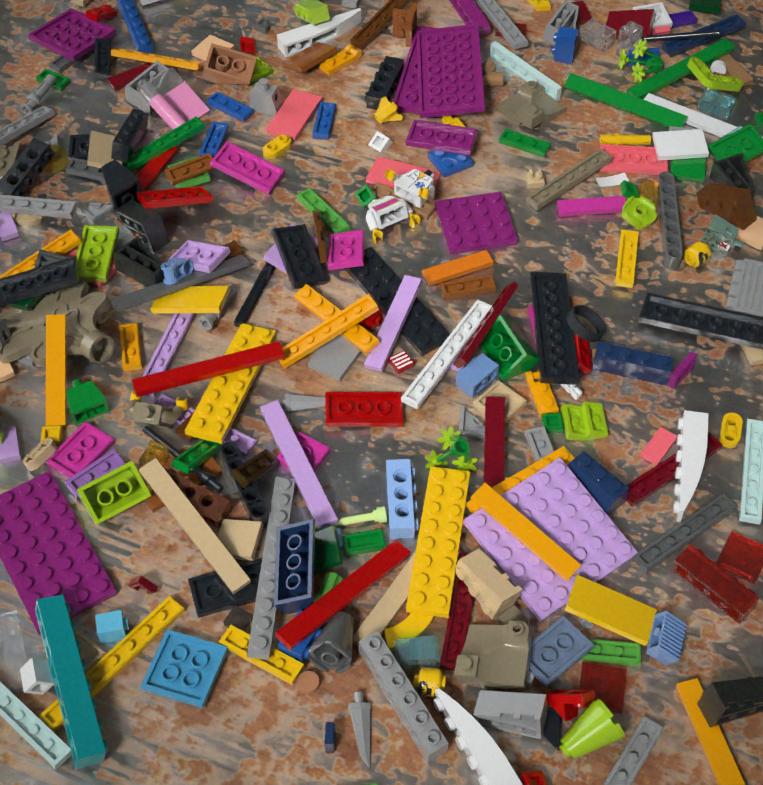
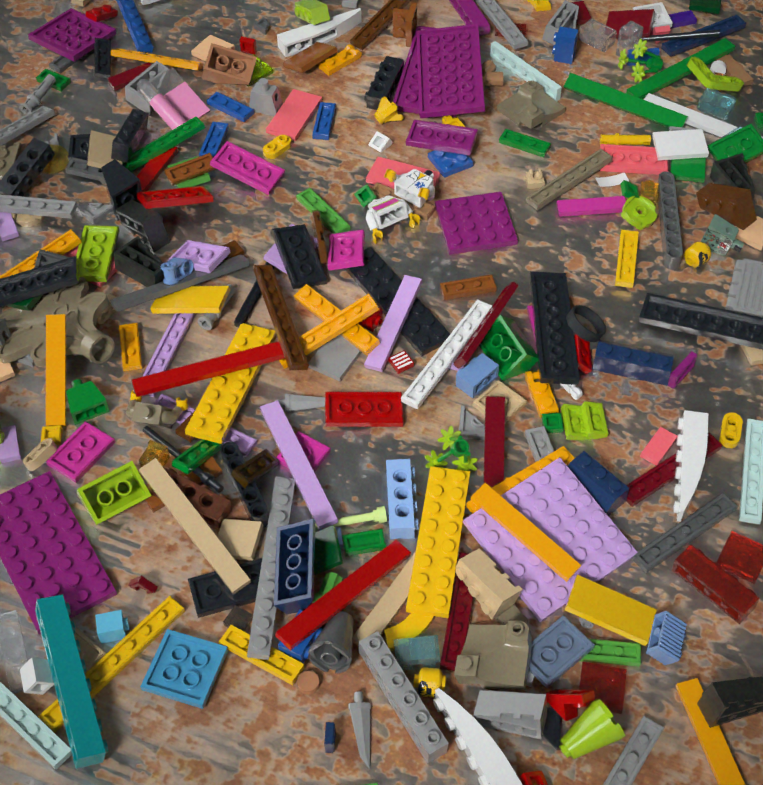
medium lavender tile [65,448,126,499] -> none
orange tile [422,250,494,286] -> none
none -> reddish brown tile [253,265,309,370]

